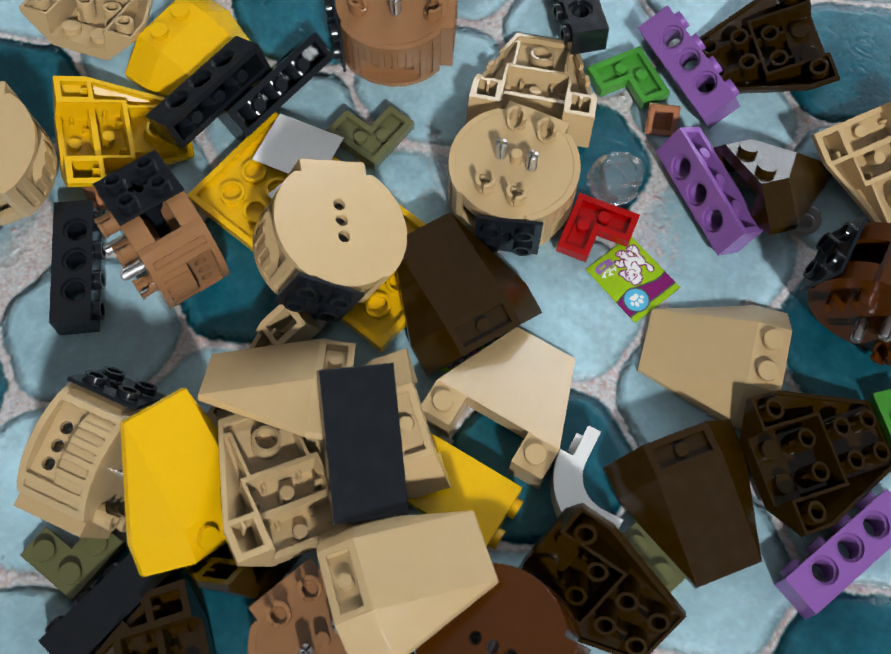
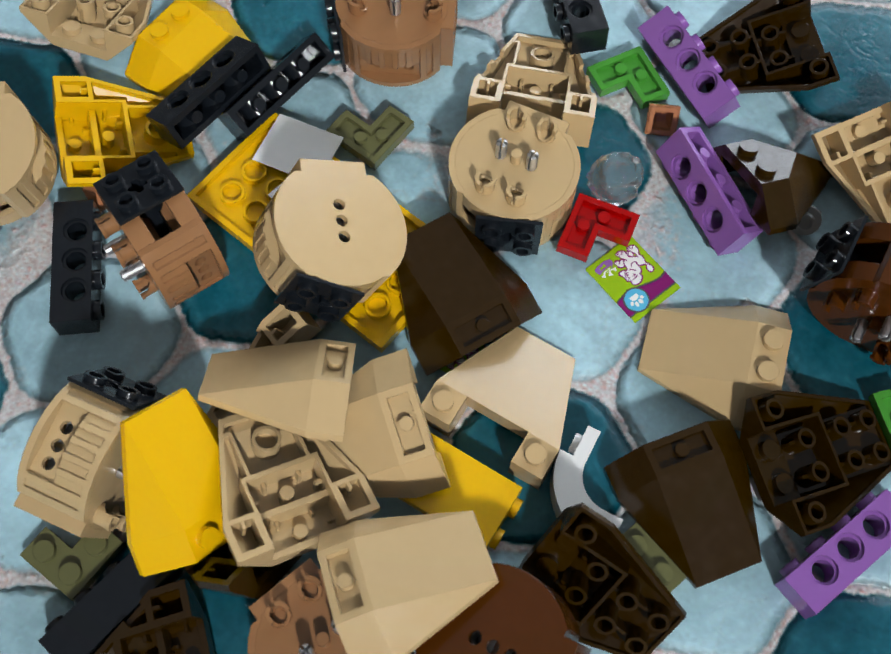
black tile [316,363,409,525] -> none

